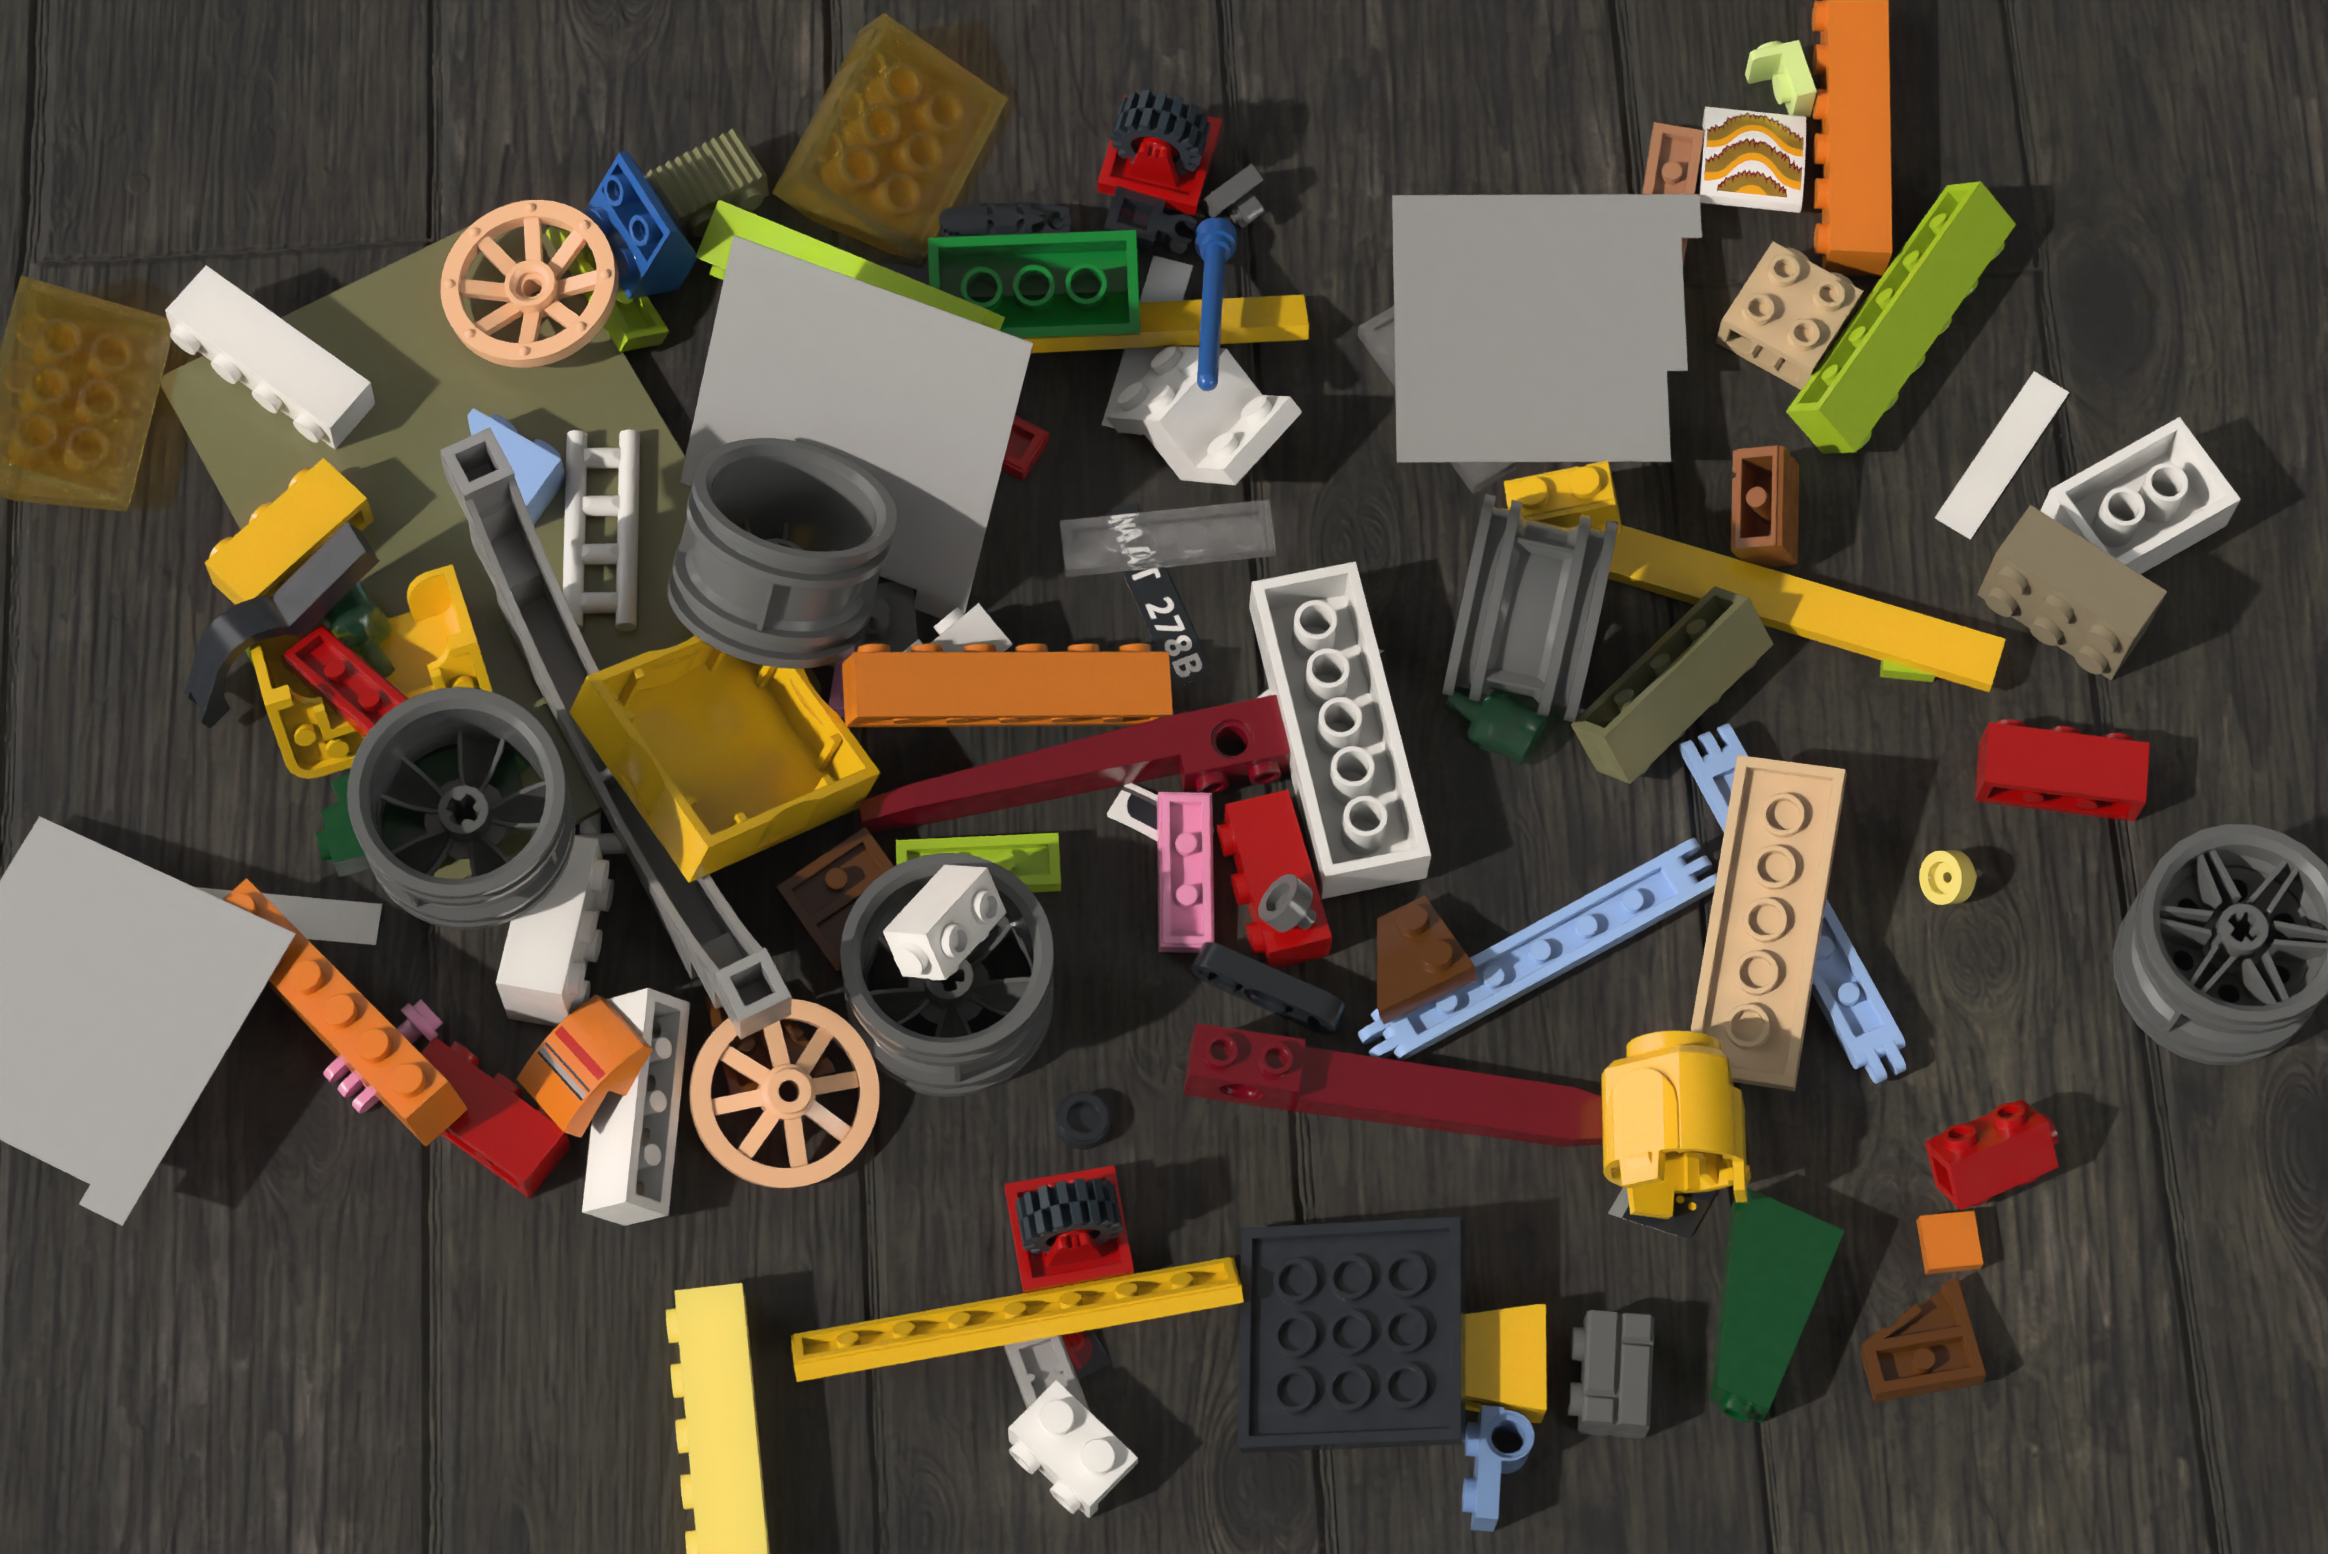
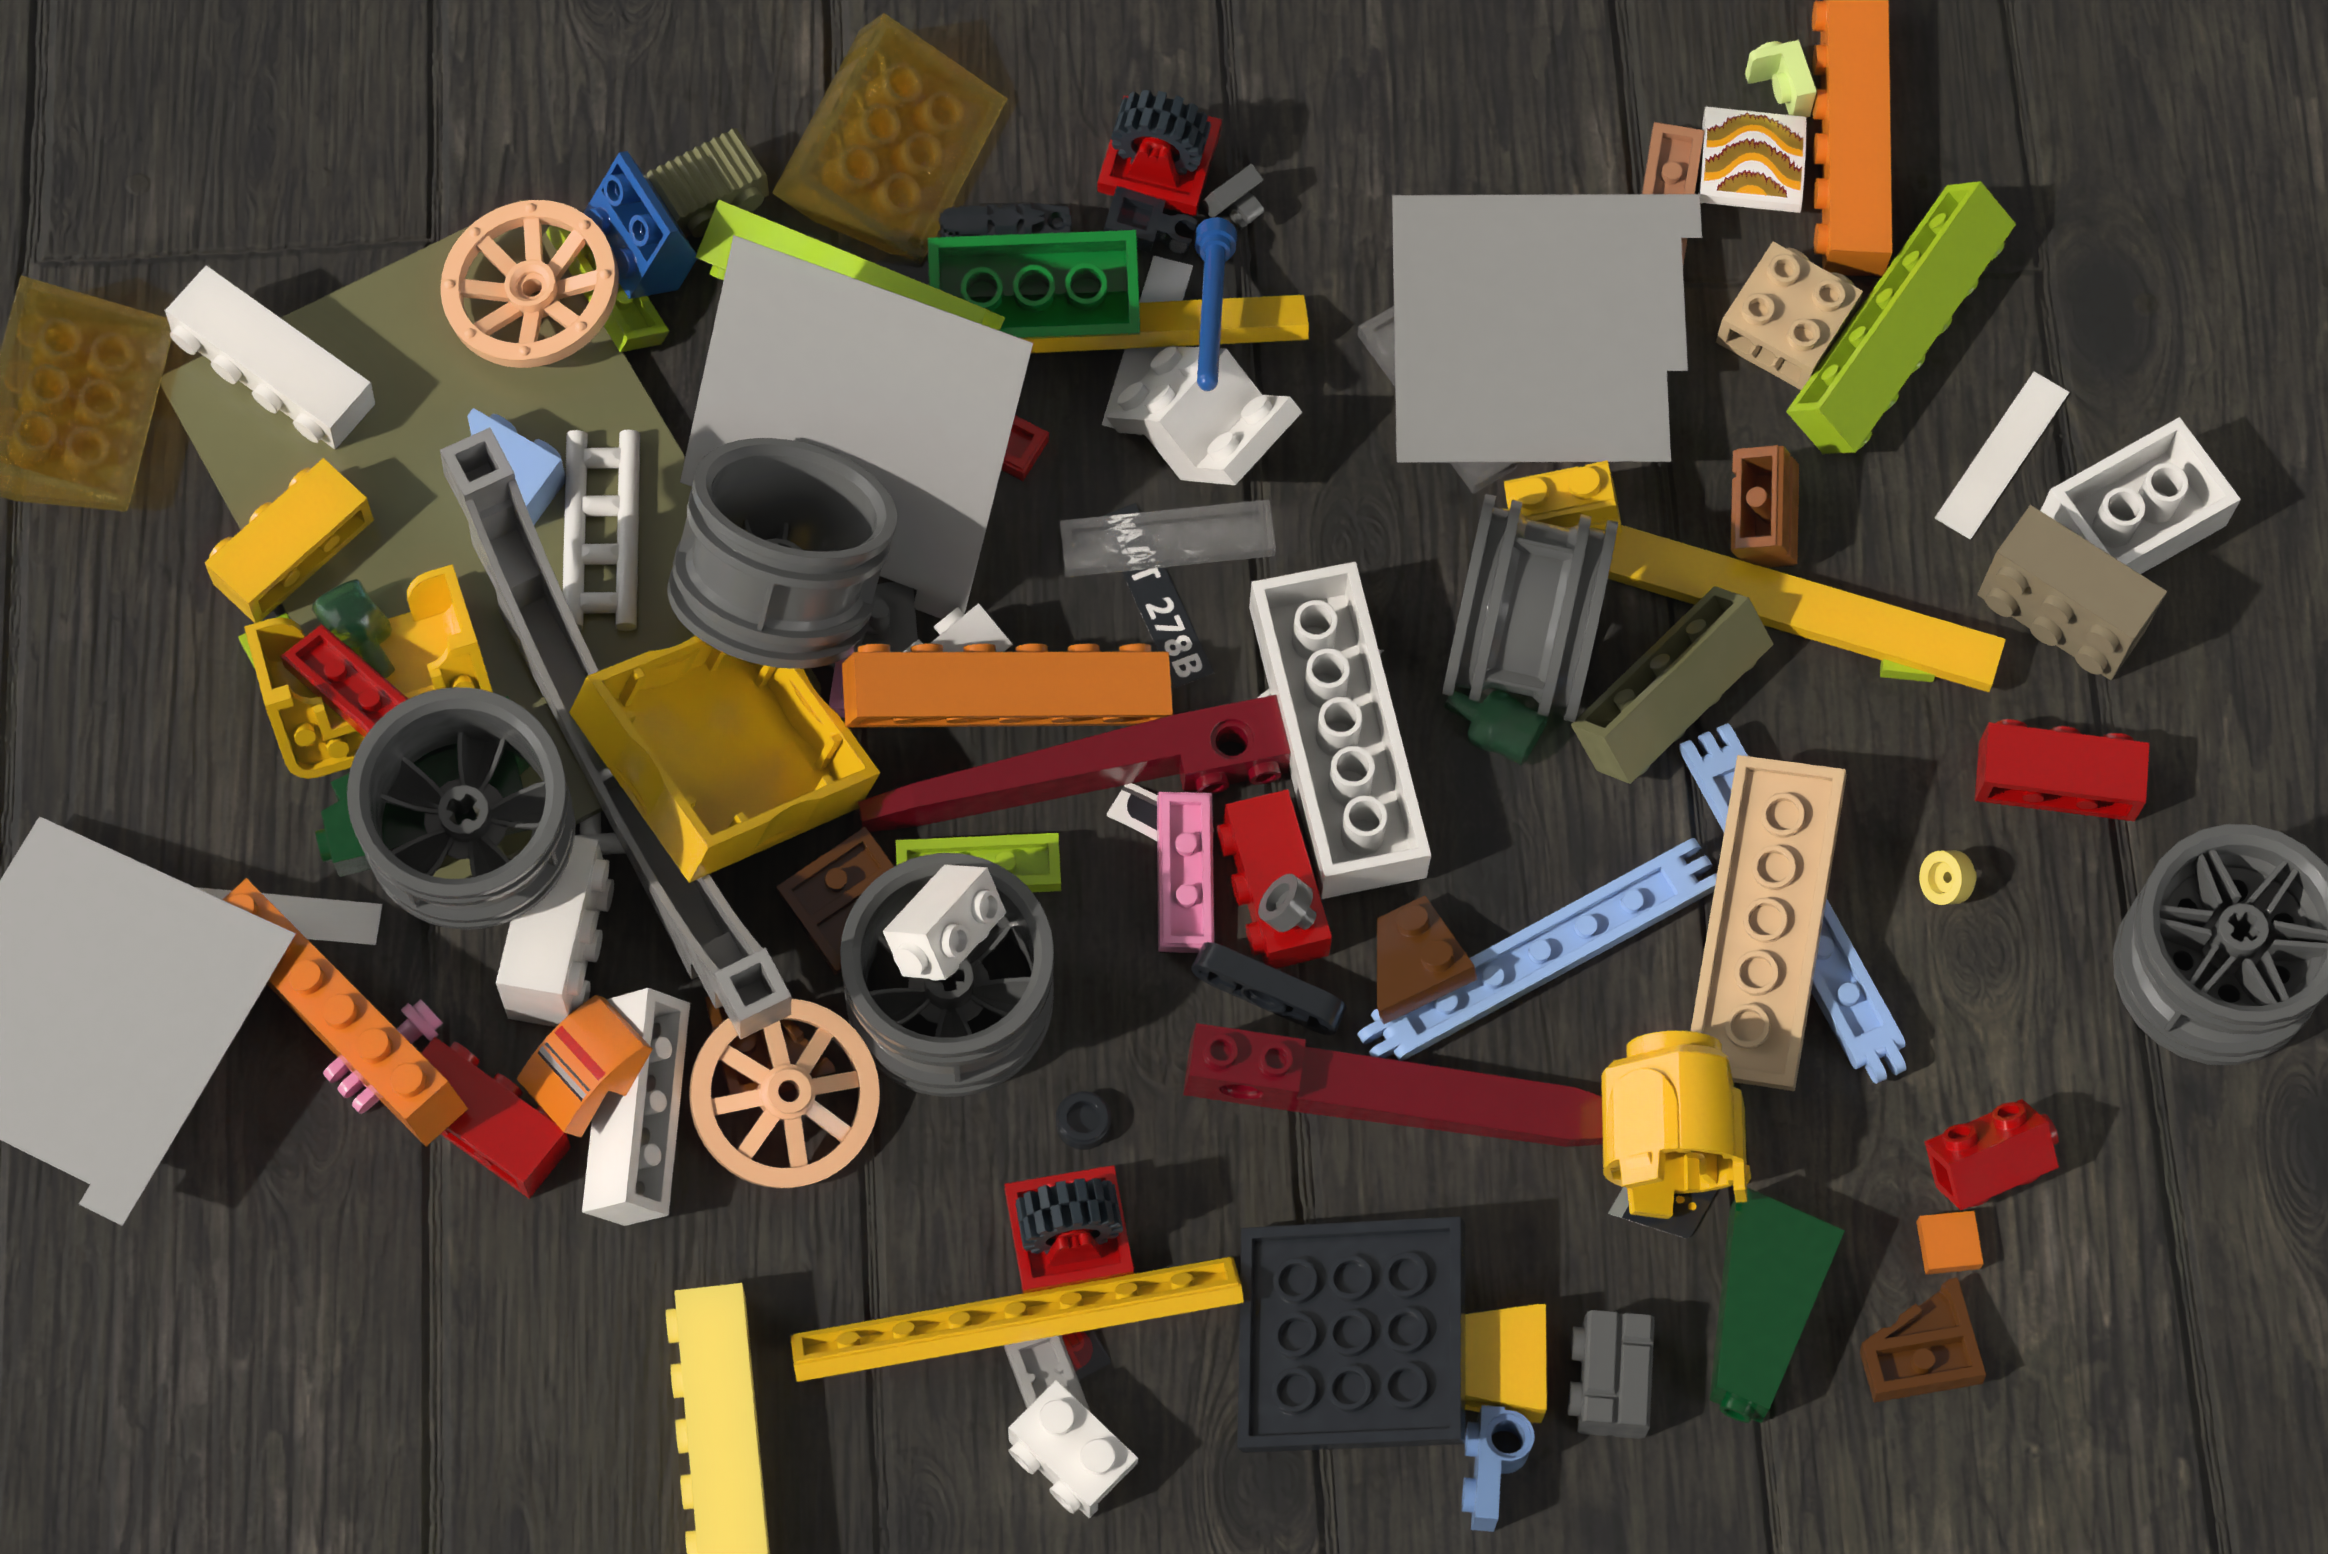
black piece [184,521,379,729] -> none

